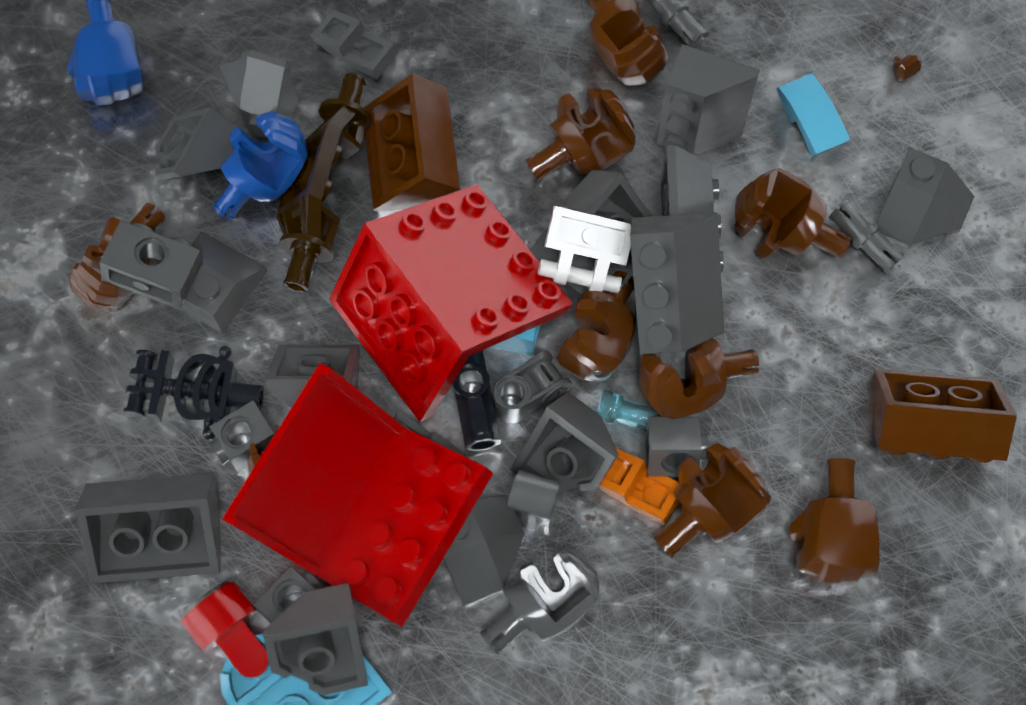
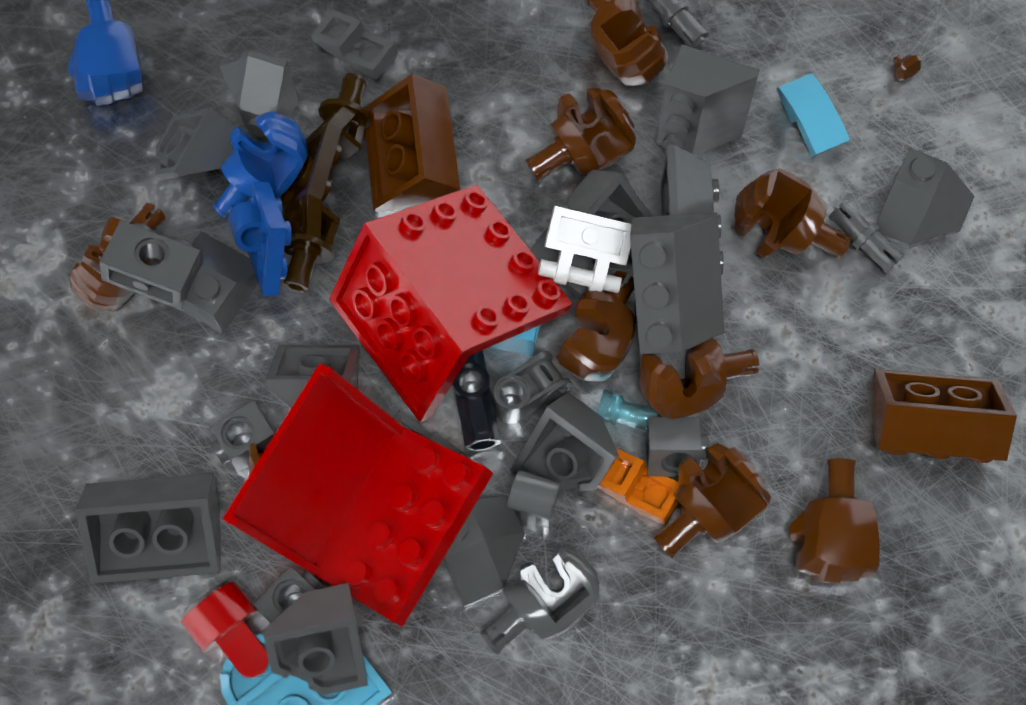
black torso [123,346,264,441] -> none
none -> blue plate [228,182,291,296]

